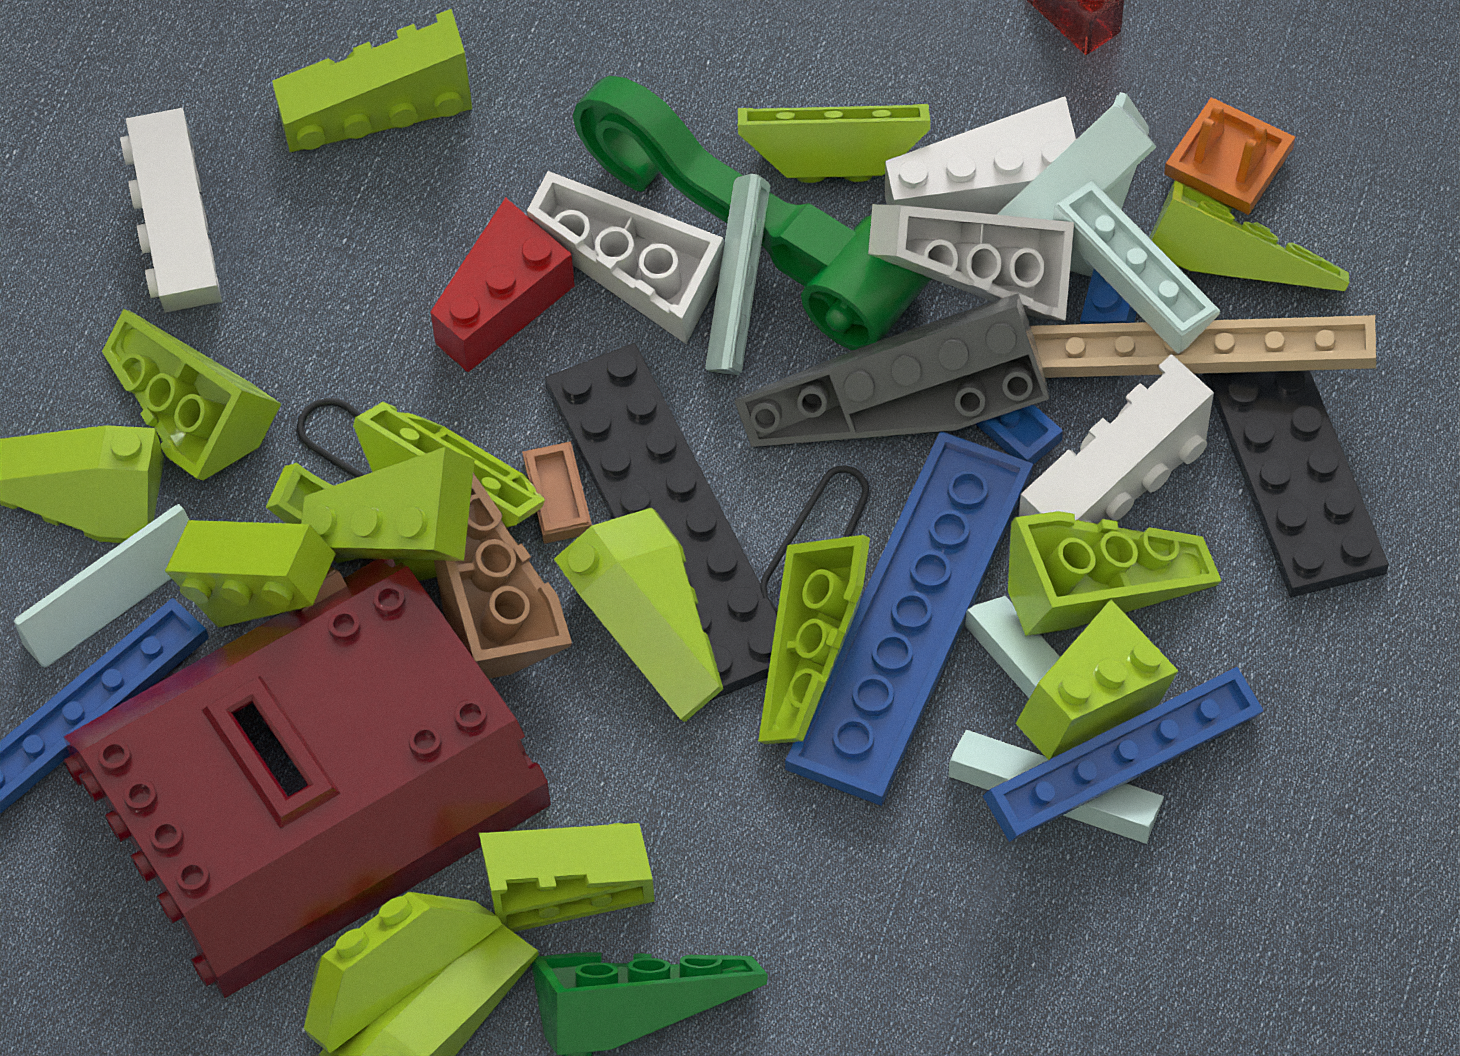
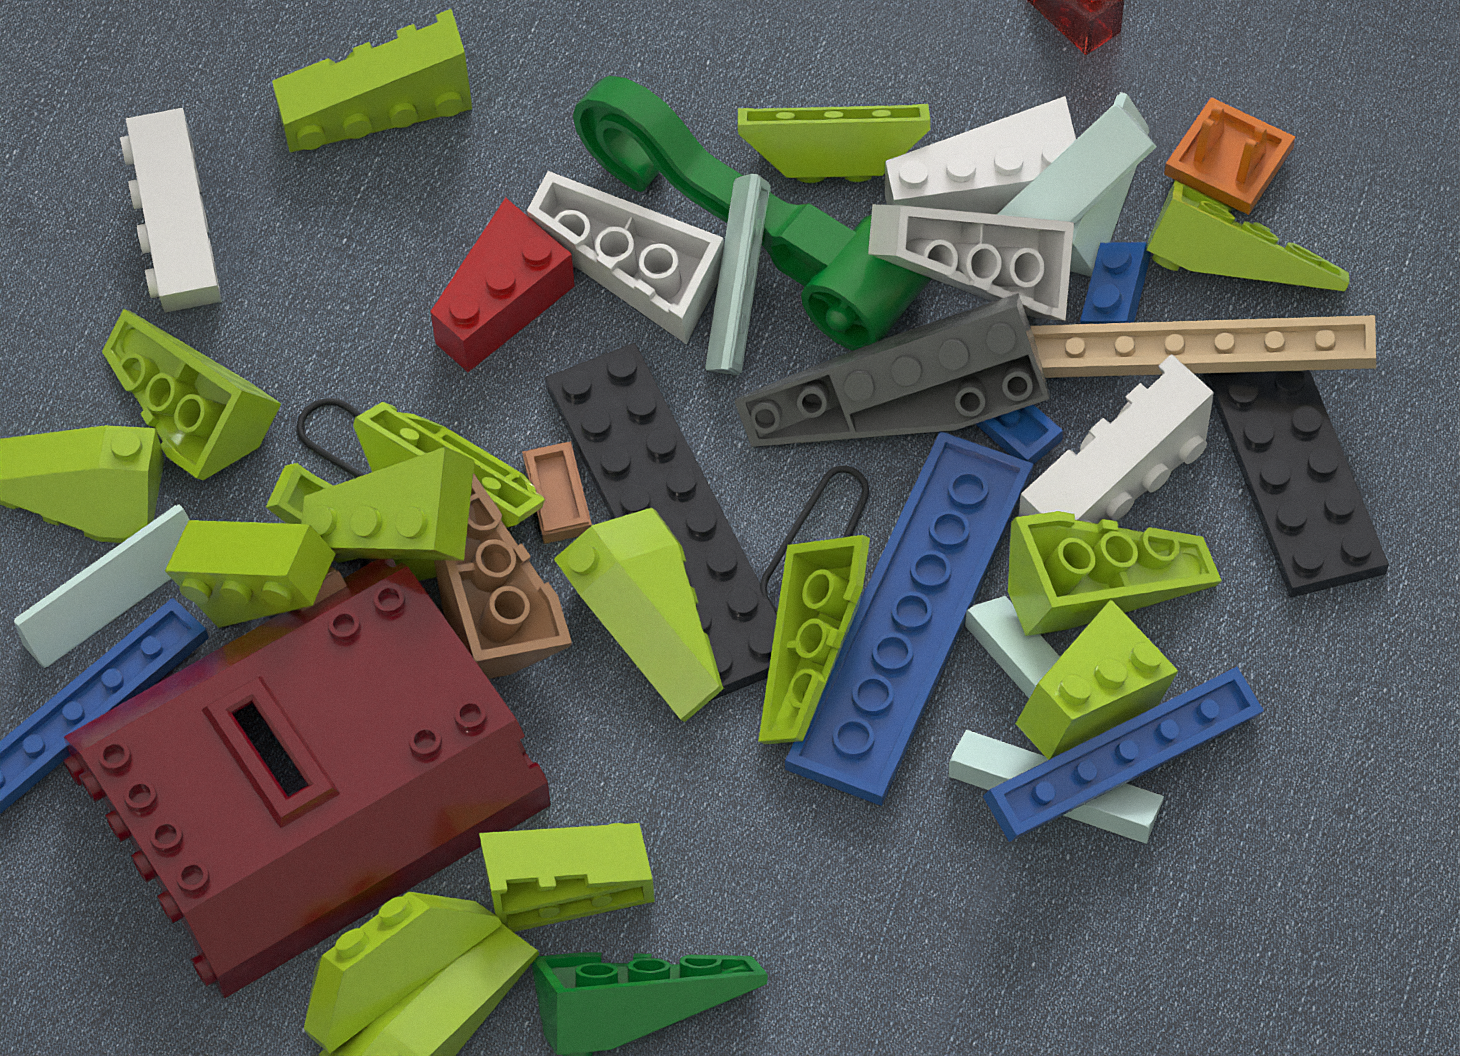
light aqua slope [1053,180,1220,354] -> none

